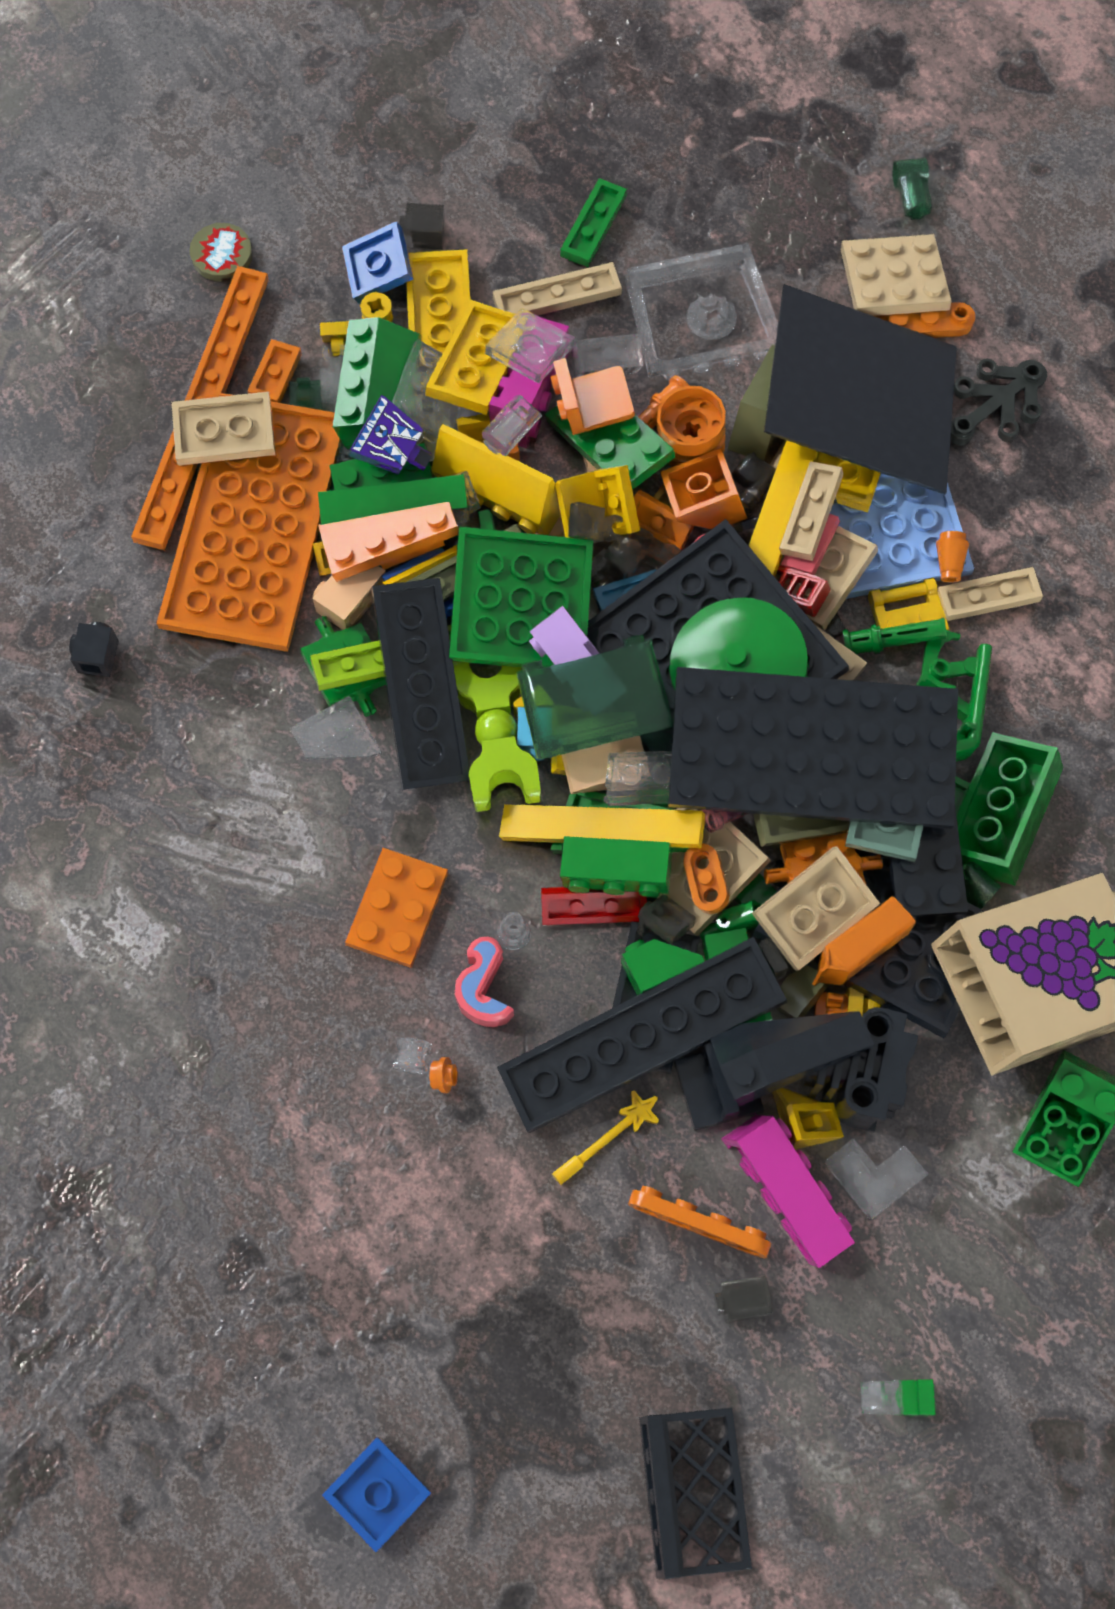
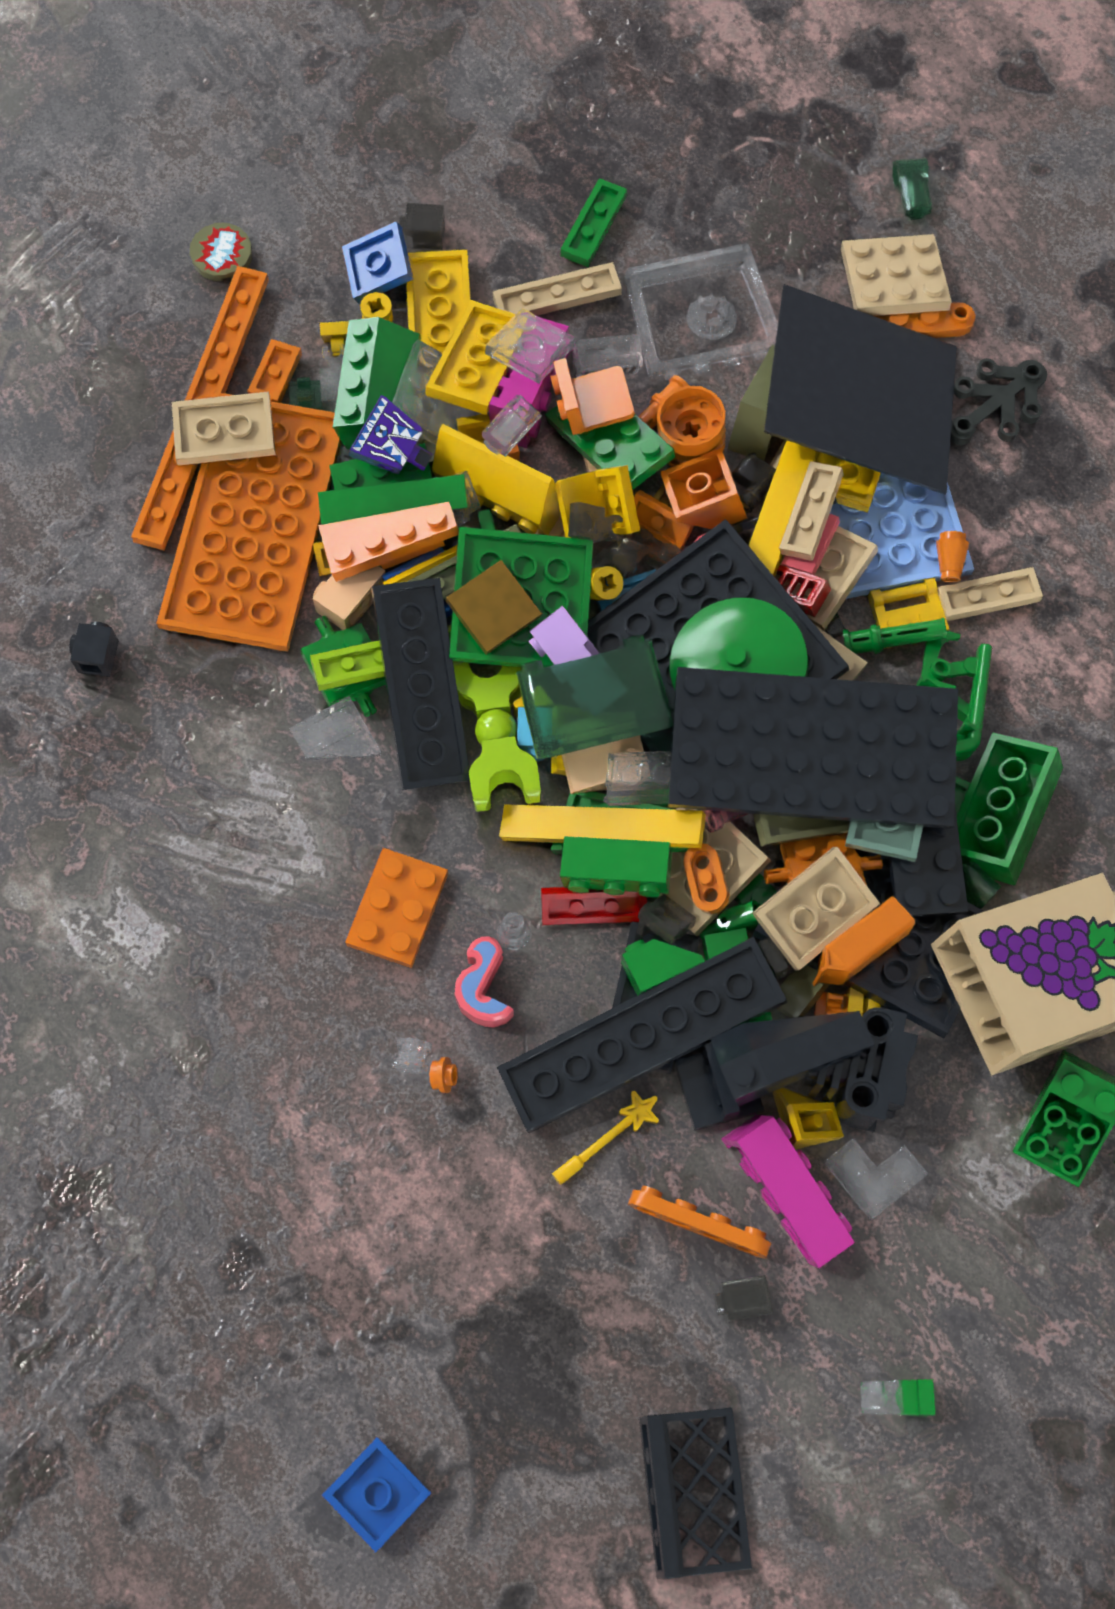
none -> pearl gold tile [446,560,542,655]
none -> yellow wheel [590,566,623,601]

